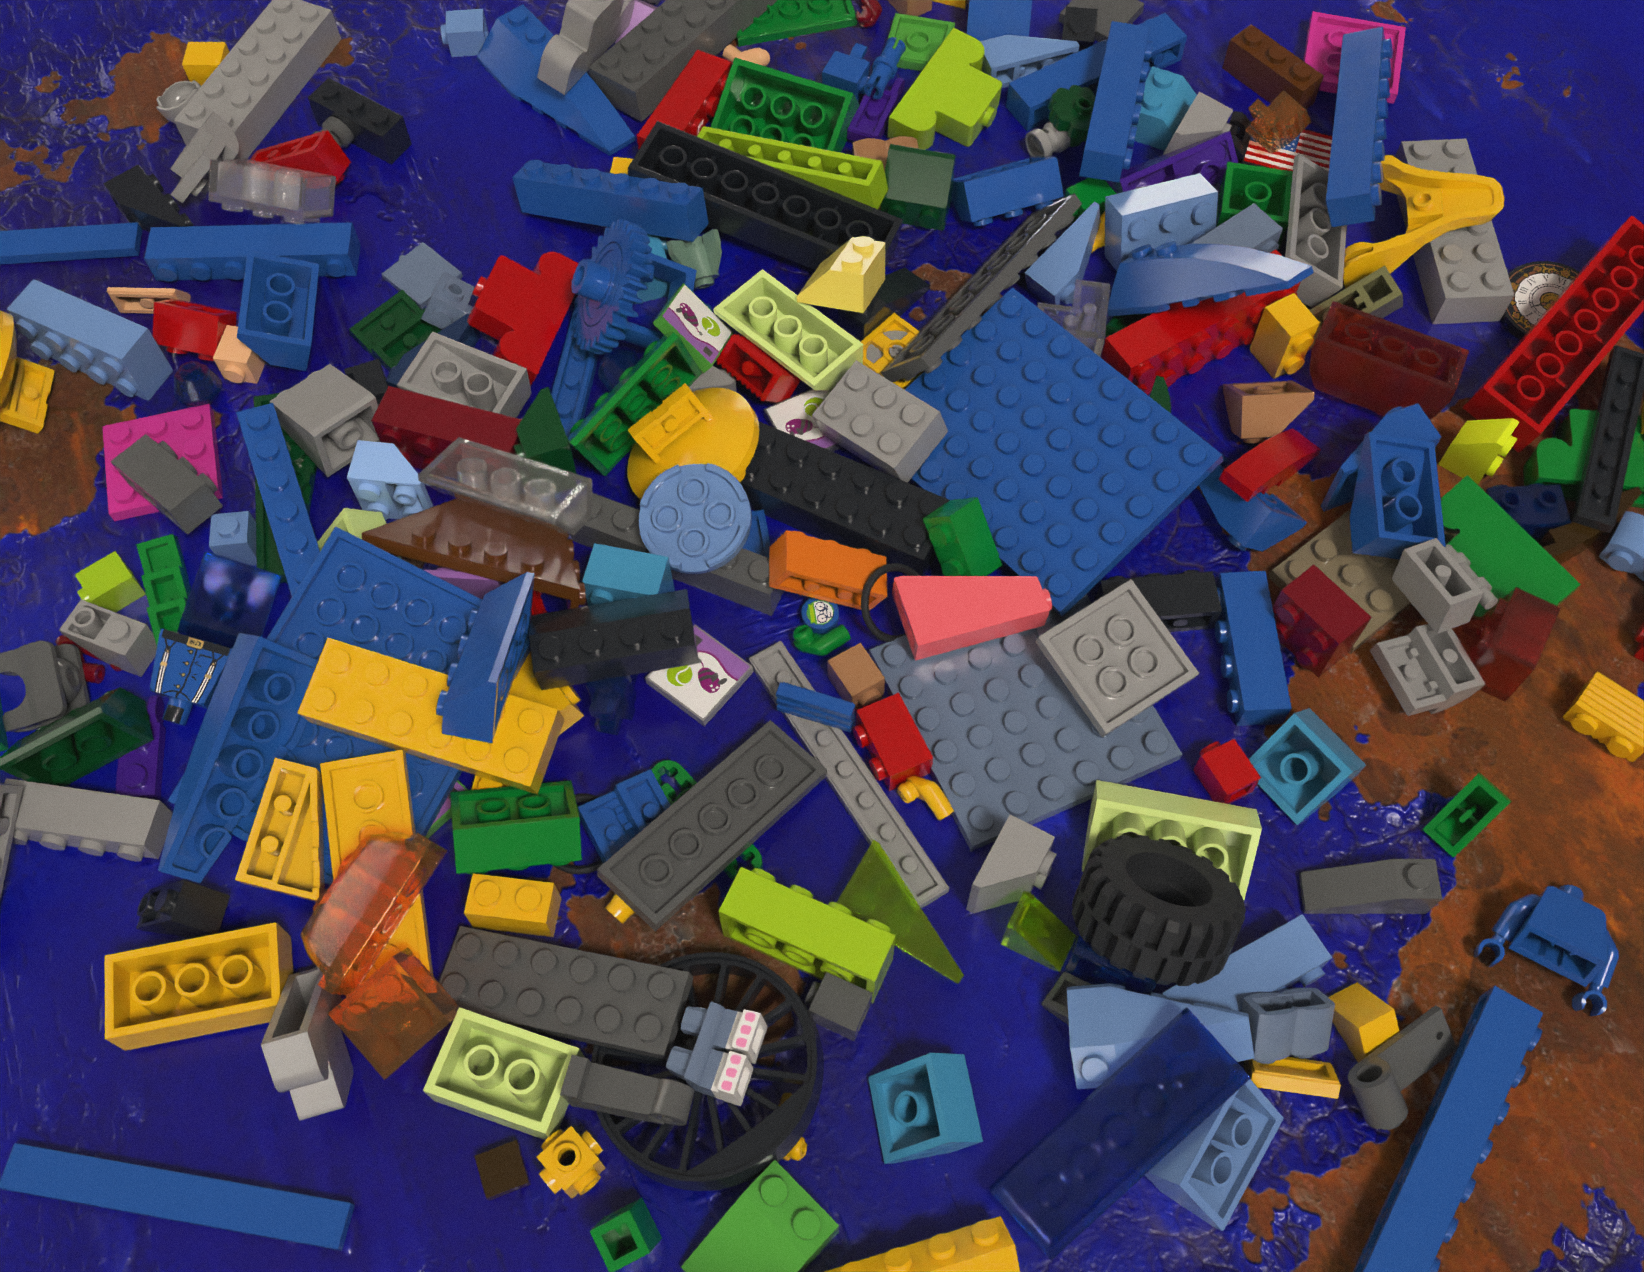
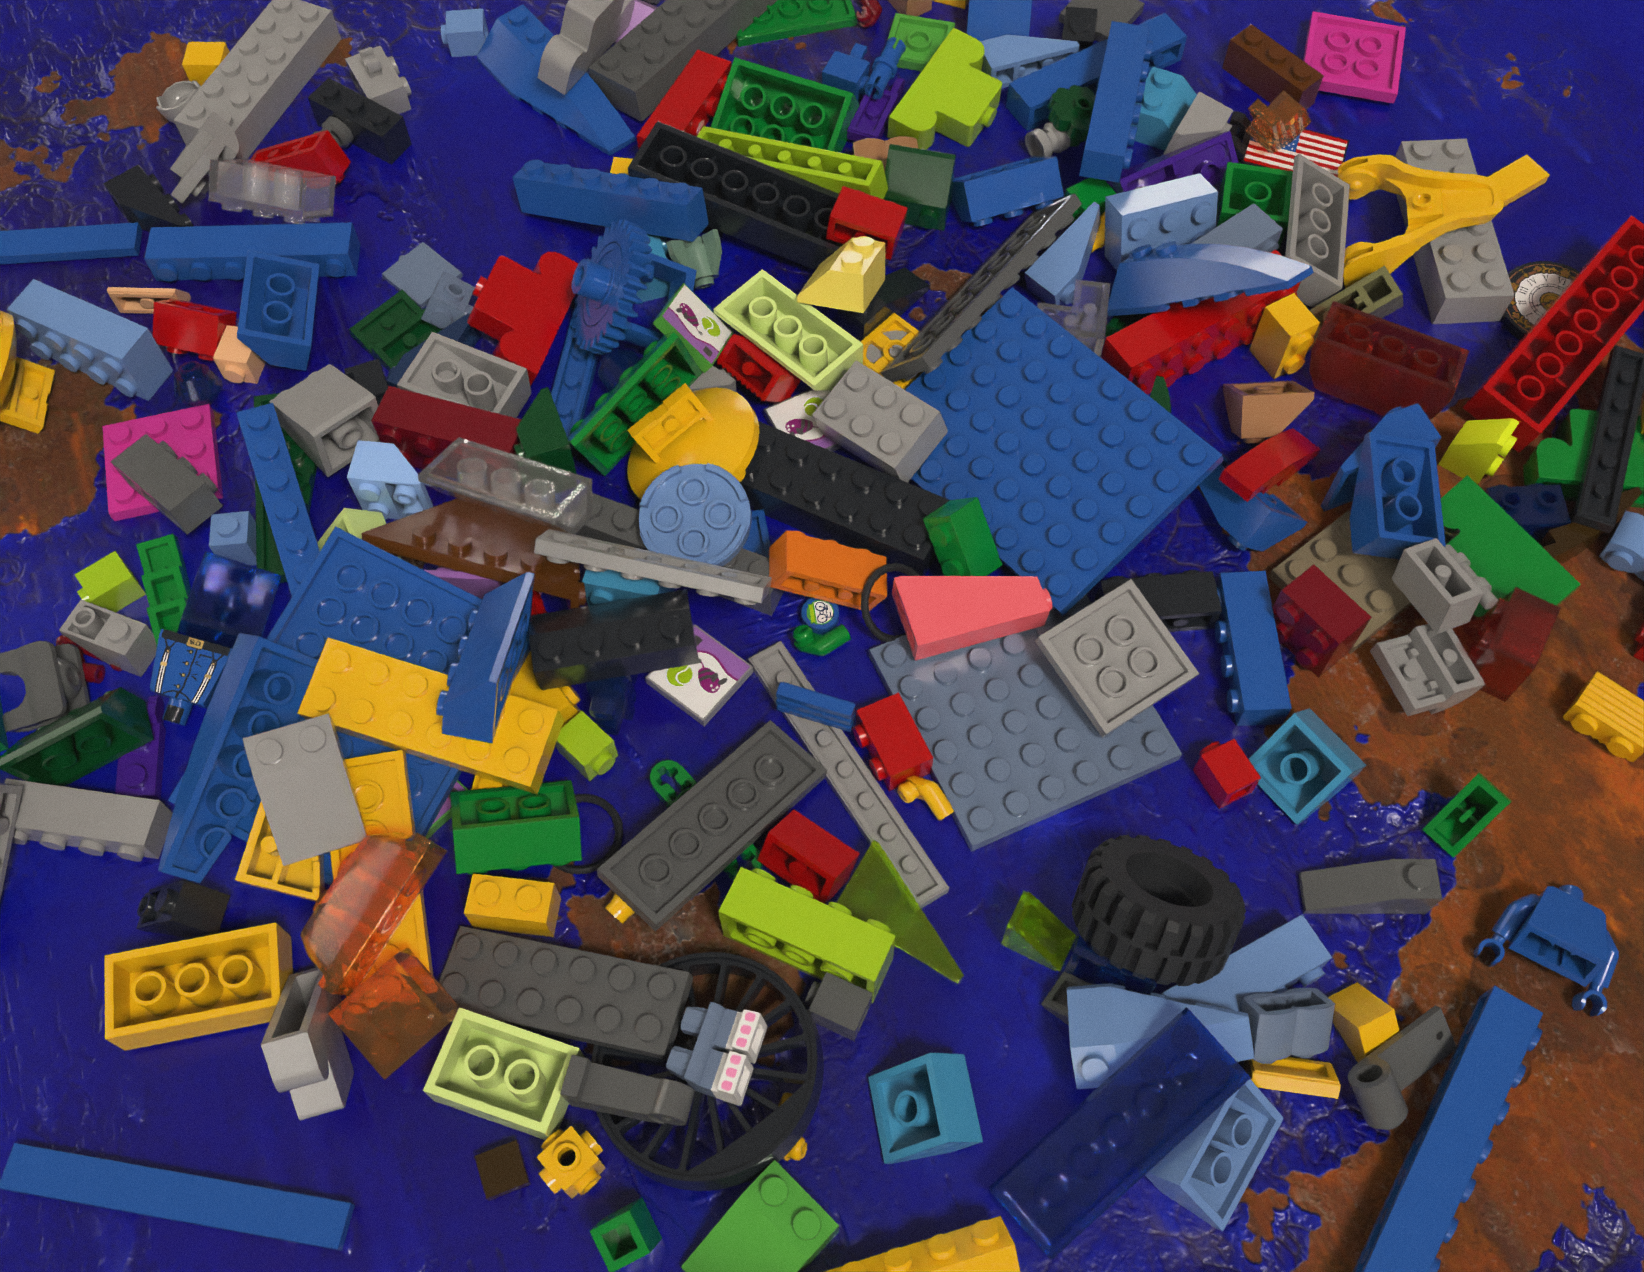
blue slope [578,769,671,864] -> none
light nougat arm [722,44,770,67] -> none
medium nougat brick [828,643,885,710] -> none
light grey slope [966,814,1057,913] -> none
yellowish green slope [1082,780,1262,900] -> none
blue brick [1326,26,1393,227] -> none
none -> light grey slope [242,714,368,866]
none -> light grey brick [345,46,412,114]
none -> light grey plate [534,529,772,605]
none -> lime brick [556,710,618,782]
none -> red brick [757,809,860,904]
none -> red brick [826,186,908,260]
none -> yellow tile [1488,154,1550,207]

